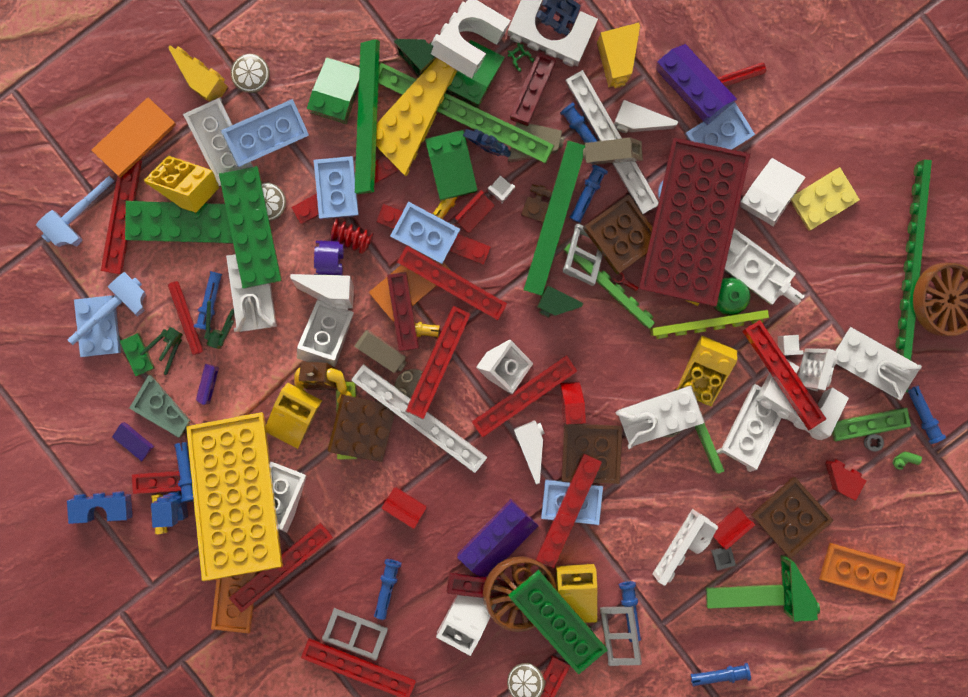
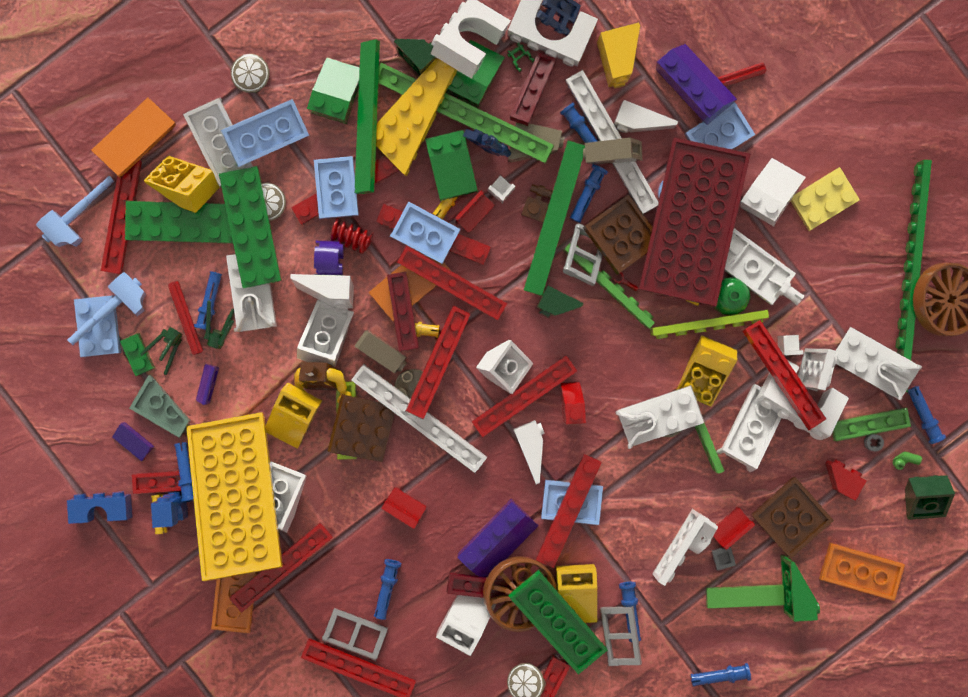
yellow slope [168,46,228,102] -> none
reddish brown plate [561,423,622,484] -> none
none -> dark green slope [905,475,955,520]

